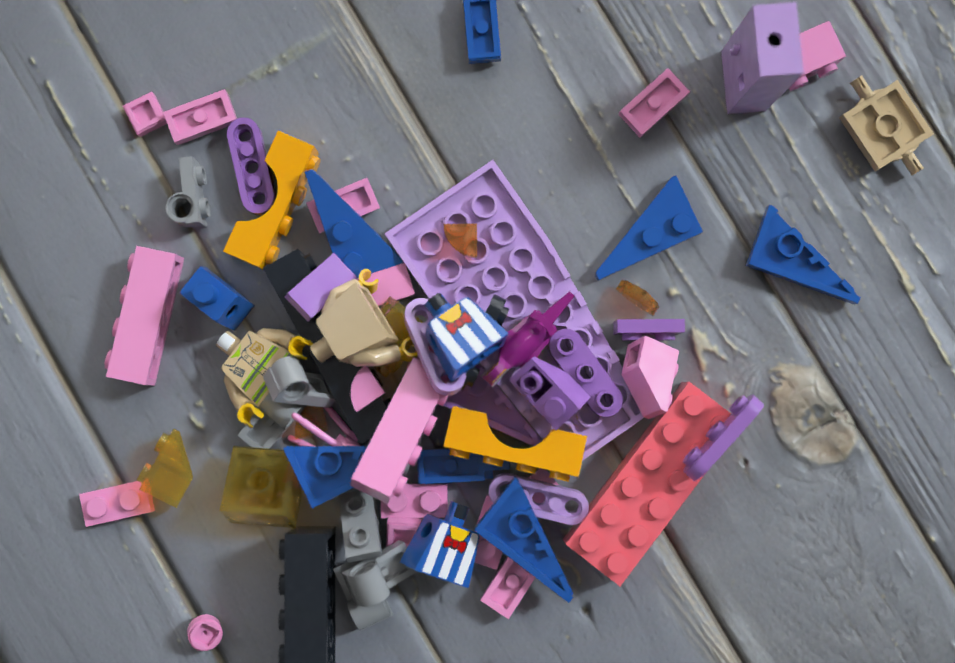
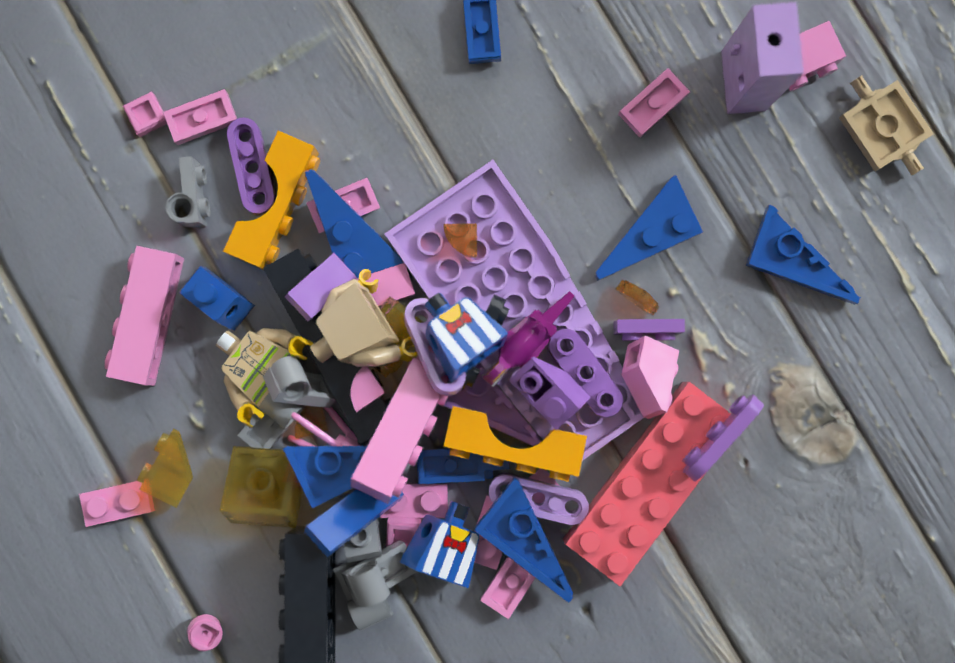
none -> blue tile [304,489,404,557]

